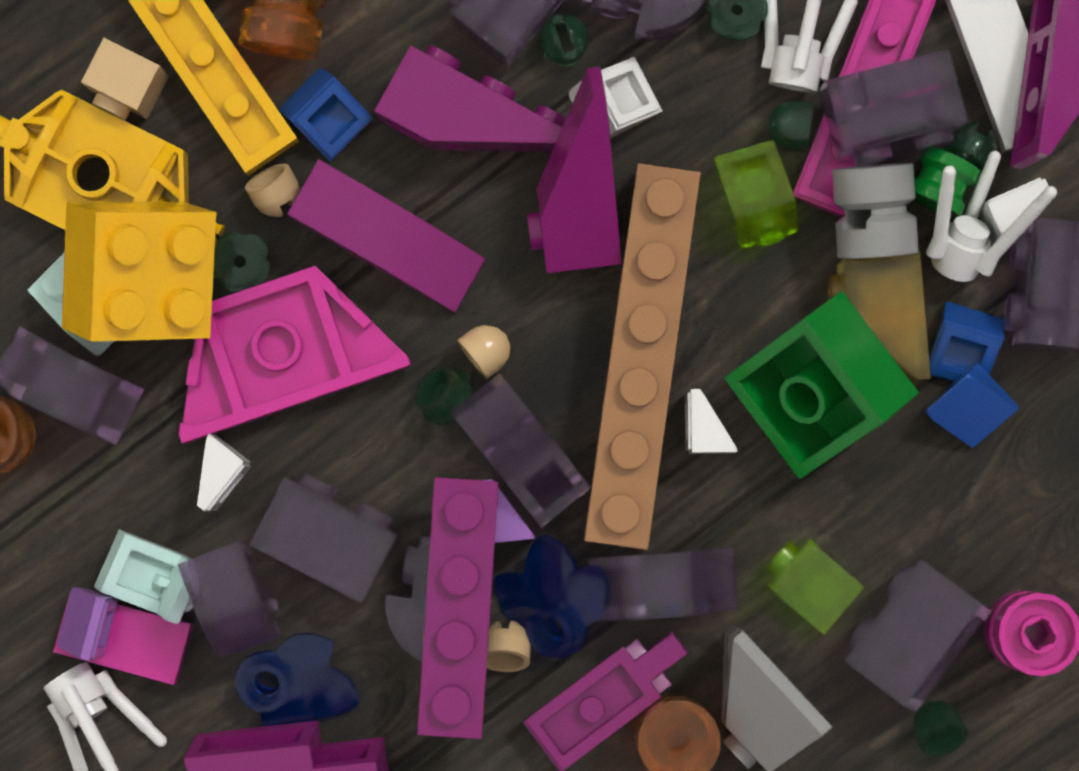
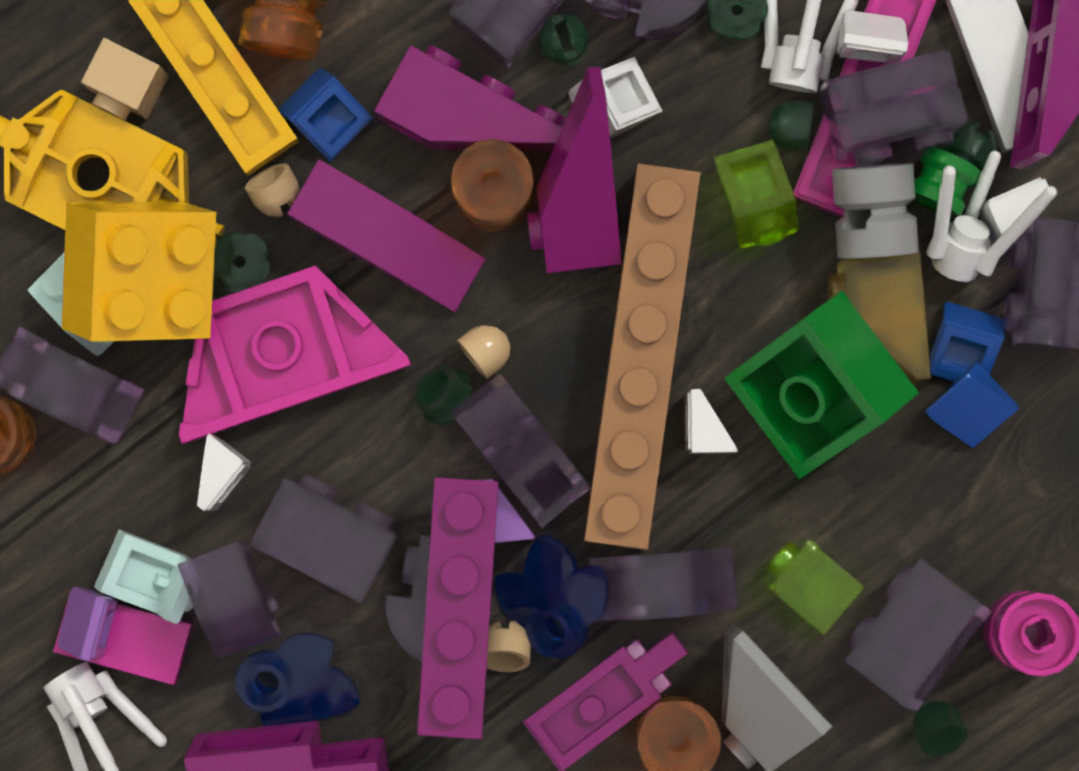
none -> clear orange wheel [451,139,534,231]
none -> white slope [837,10,908,65]

